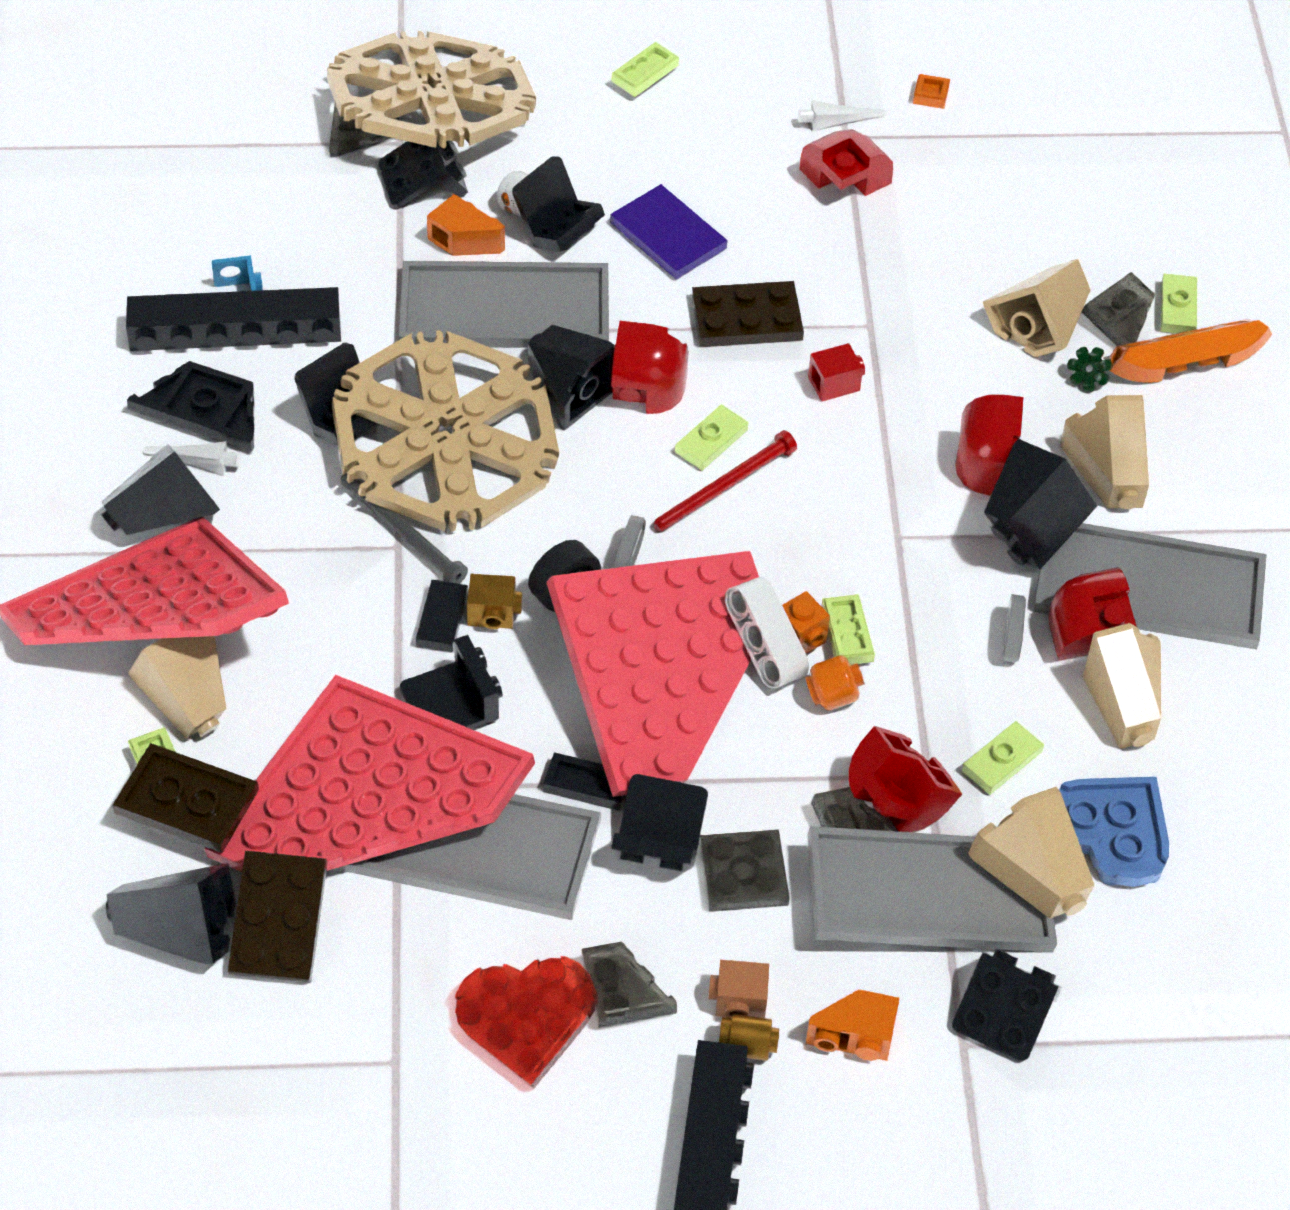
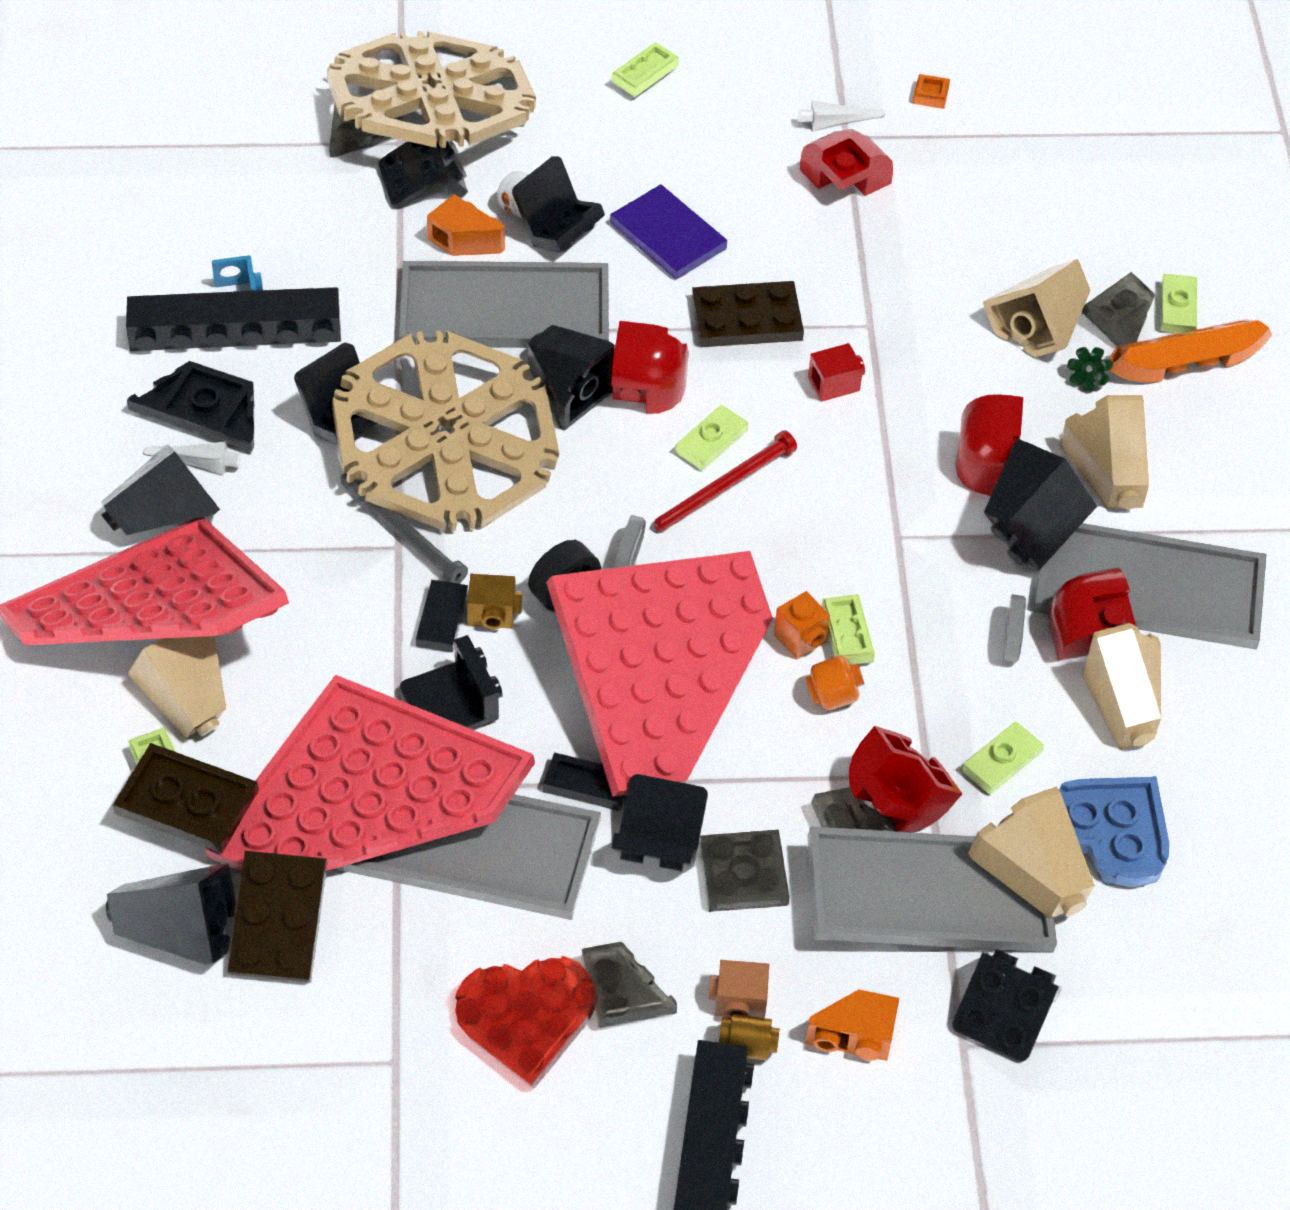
white beam [725,577,809,689] -> none

